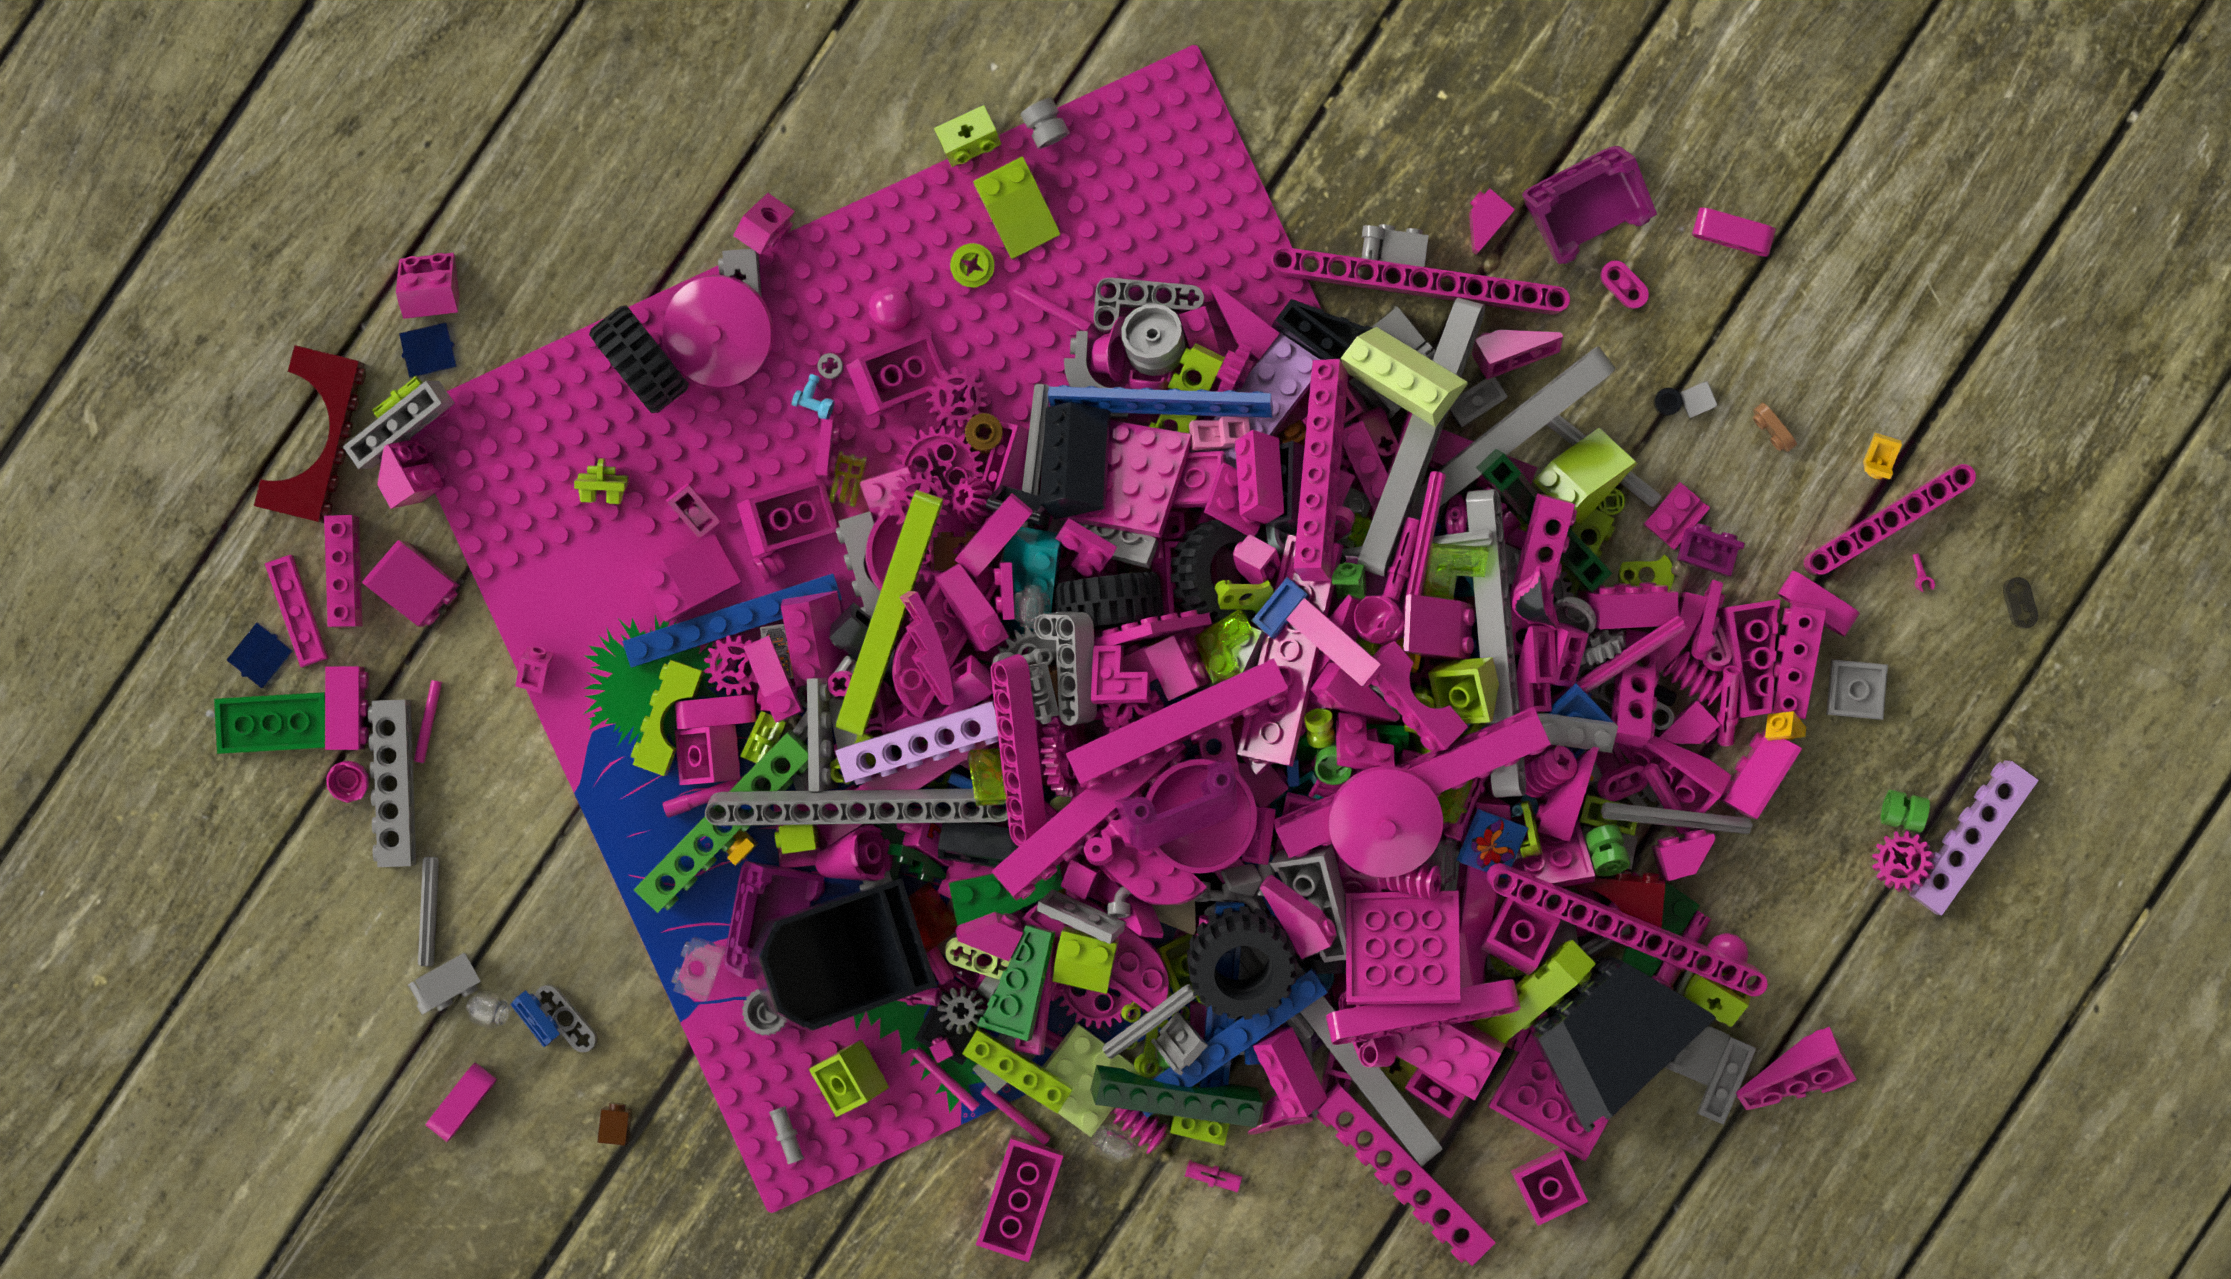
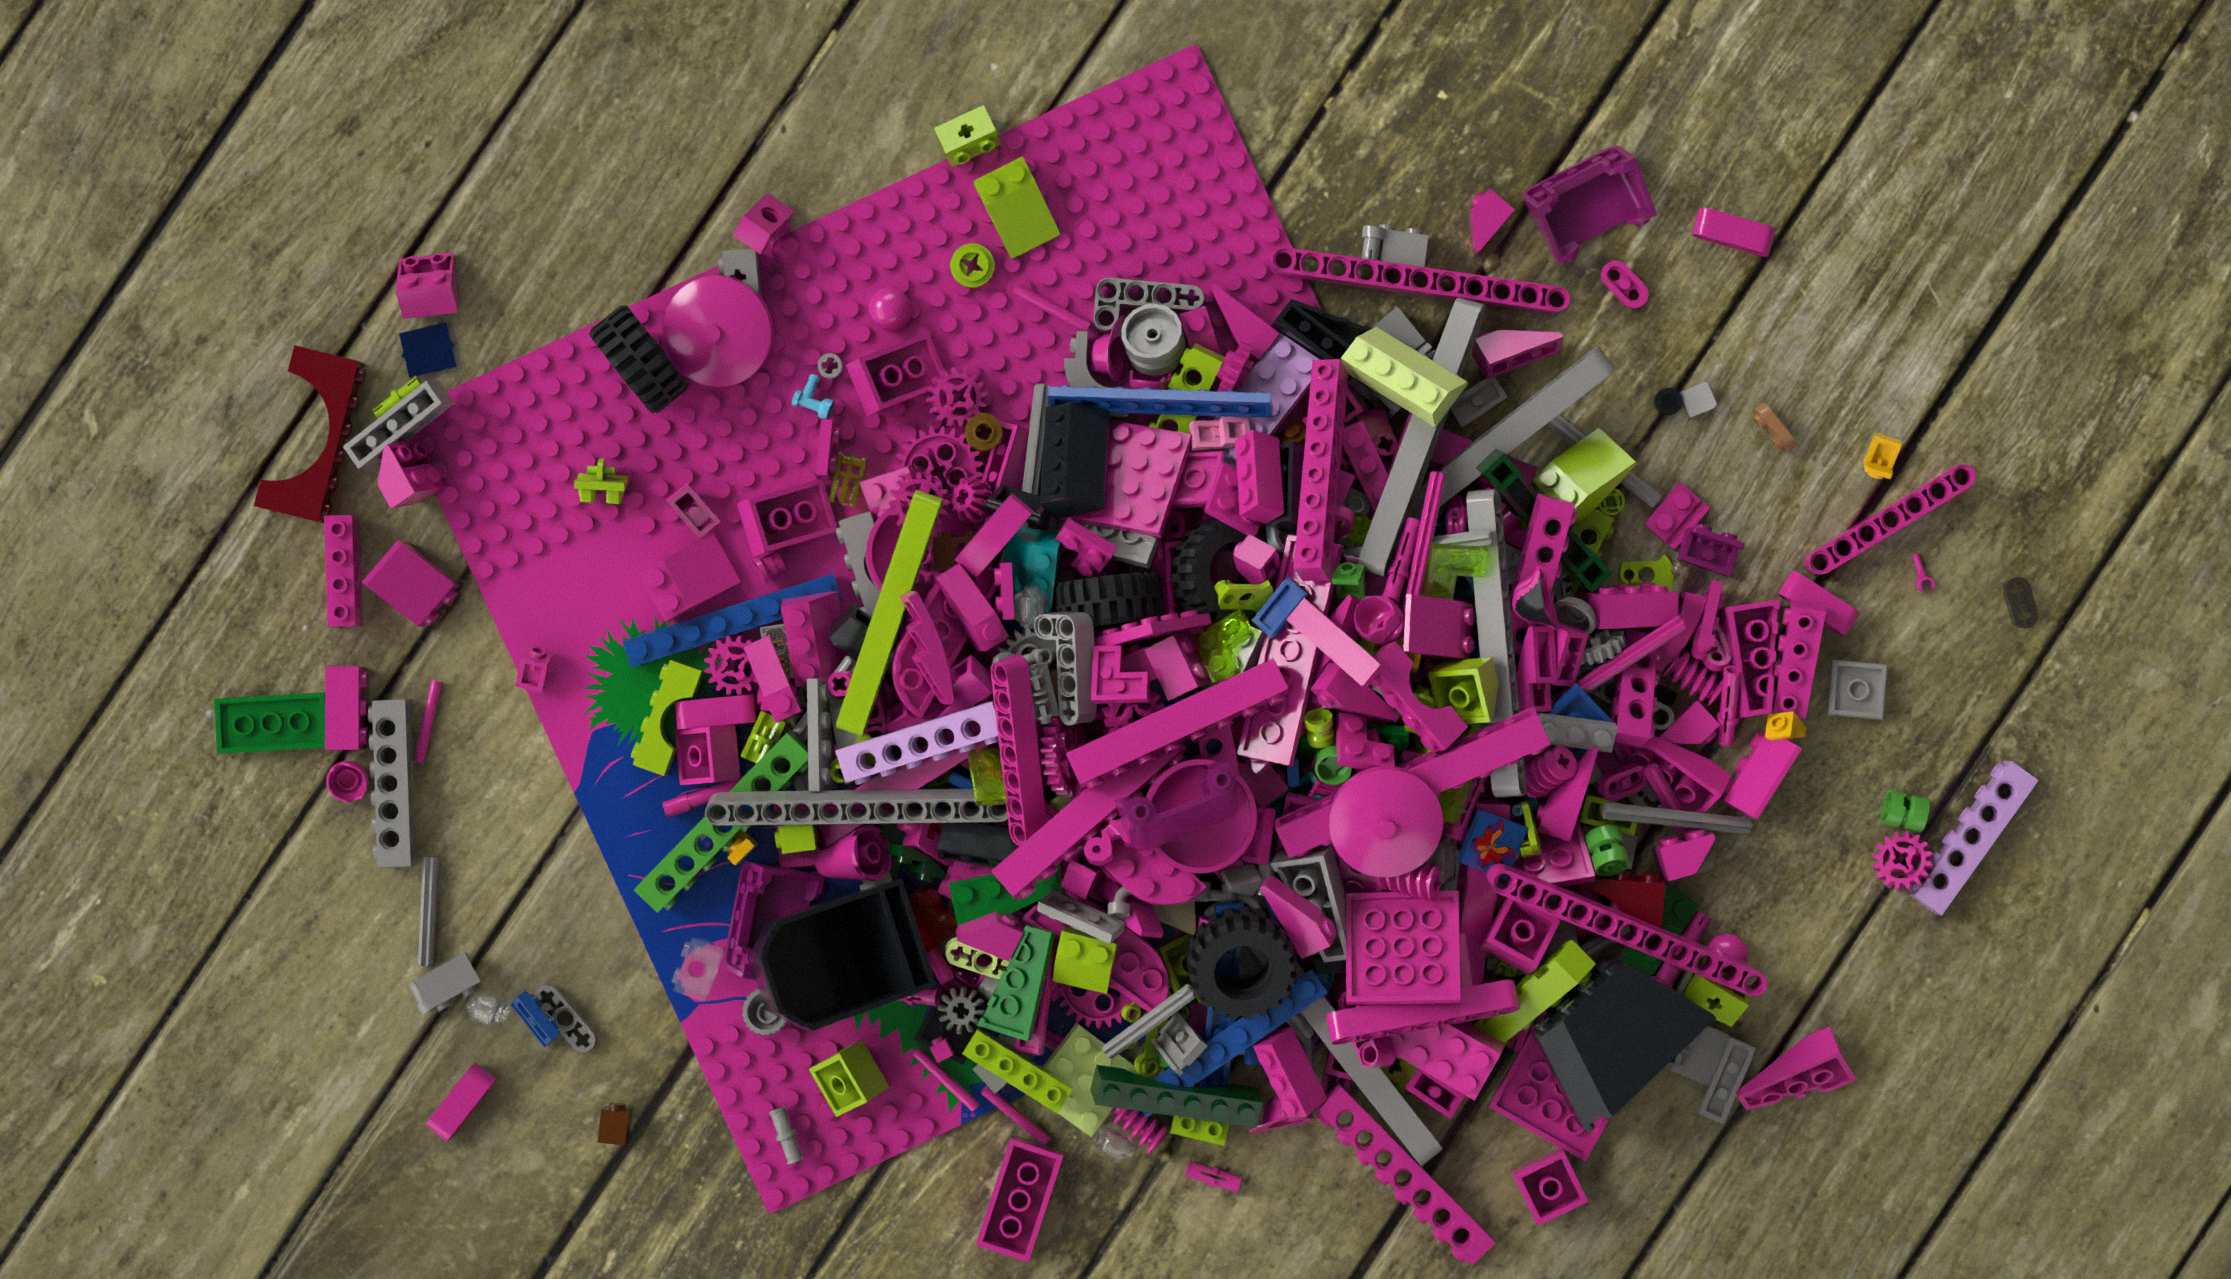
clear blue piece [227,622,293,688] -> none
dark pink tile [265,554,329,668] -> none
light grey wheel [1021,98,1070,149] -> none

